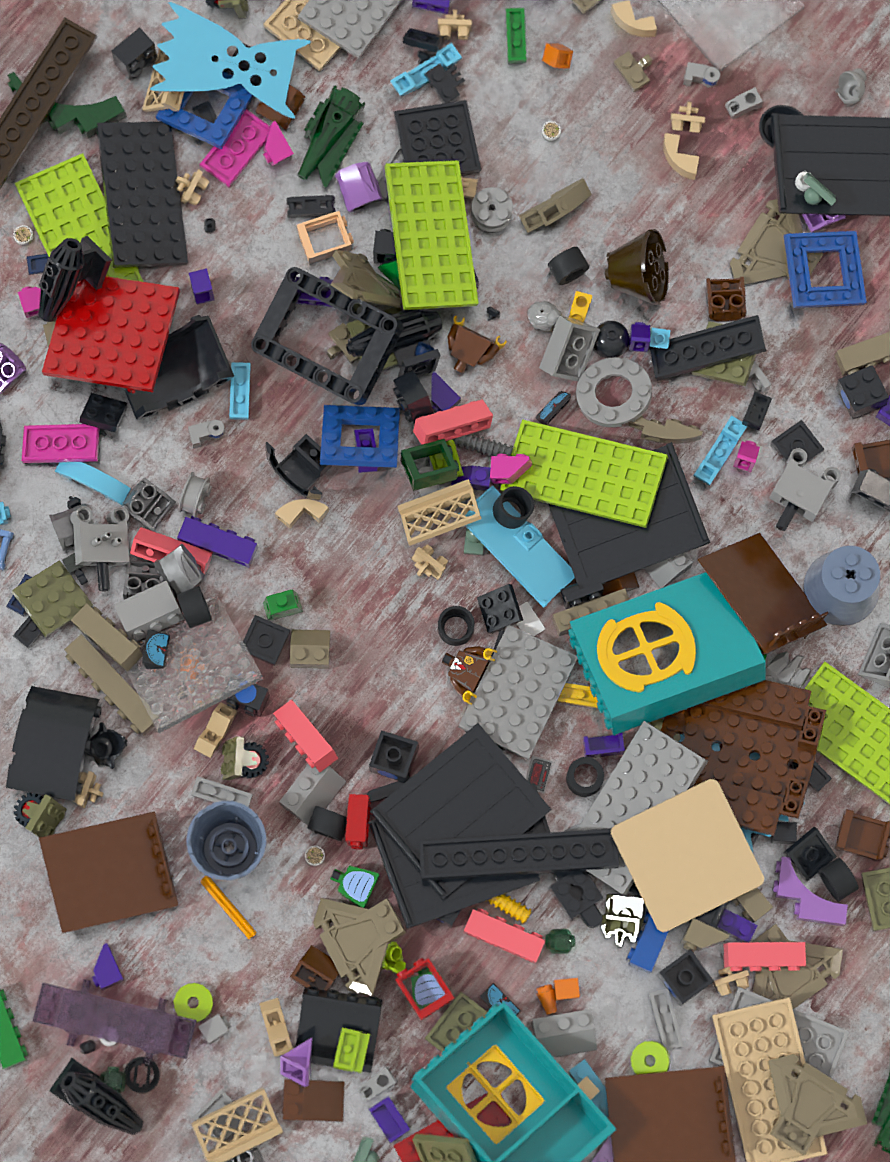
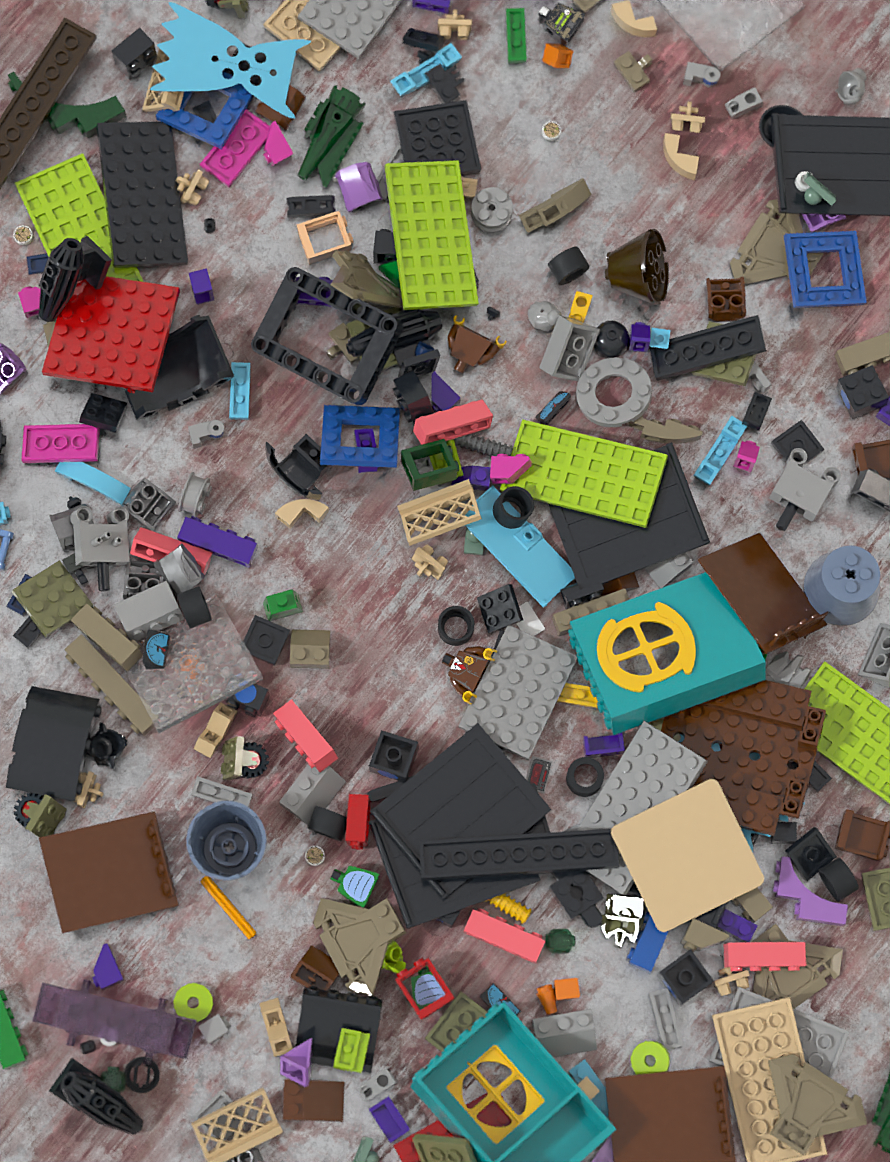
none -> black torso [538,3,585,47]

